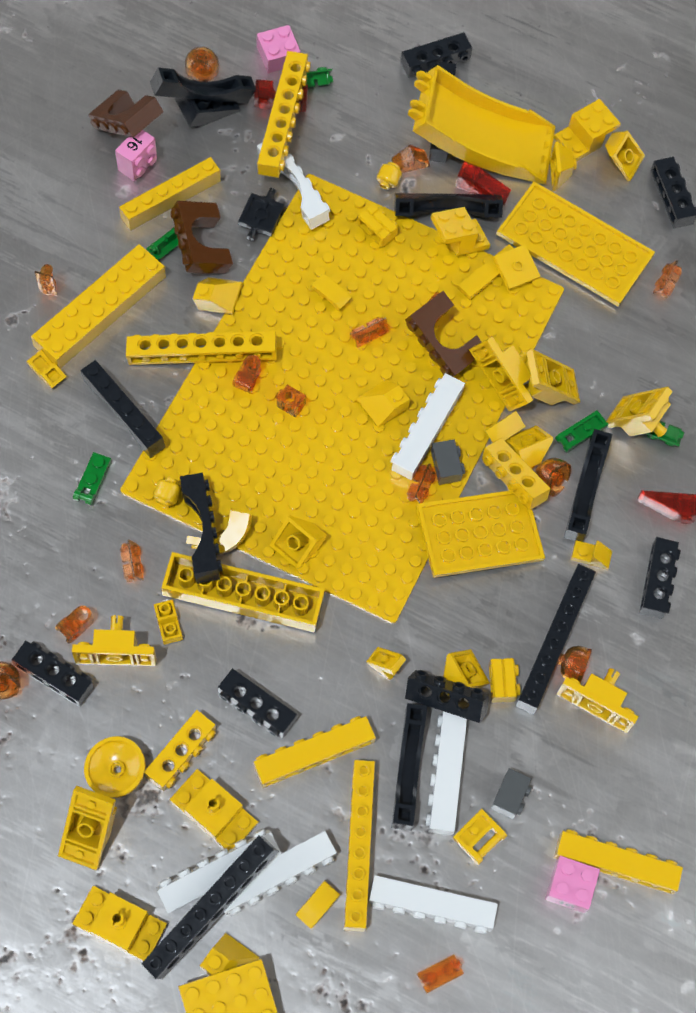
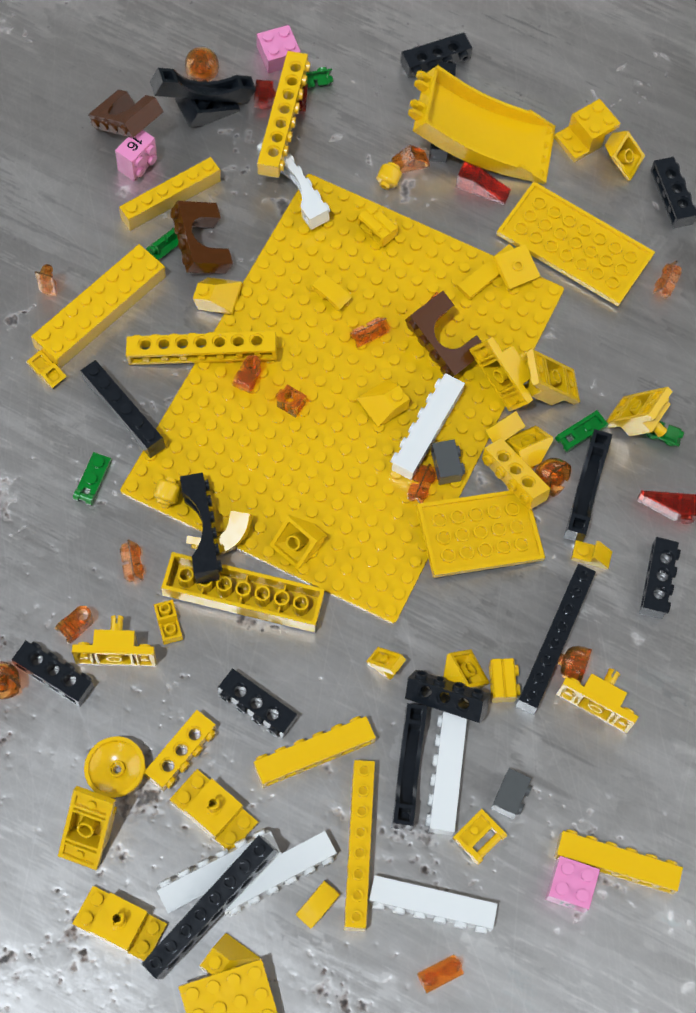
black plate [238,188,285,241] -> none
black arch [394,193,503,218] -> none
yellow bracket [431,207,490,256] -> none
yellow slope [550,142,577,191] -> none

